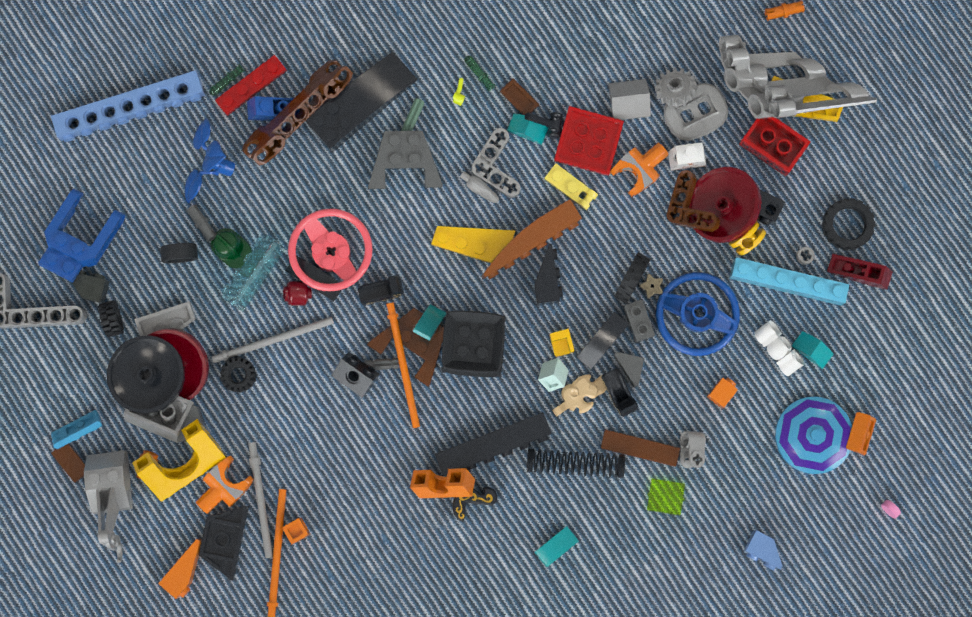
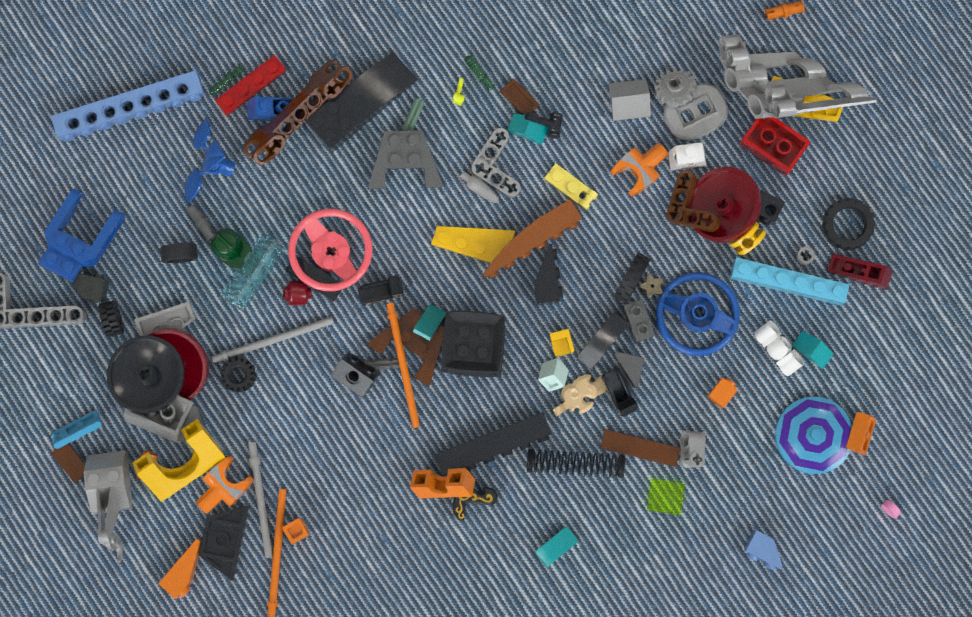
red plate [554,106,624,176] -> none

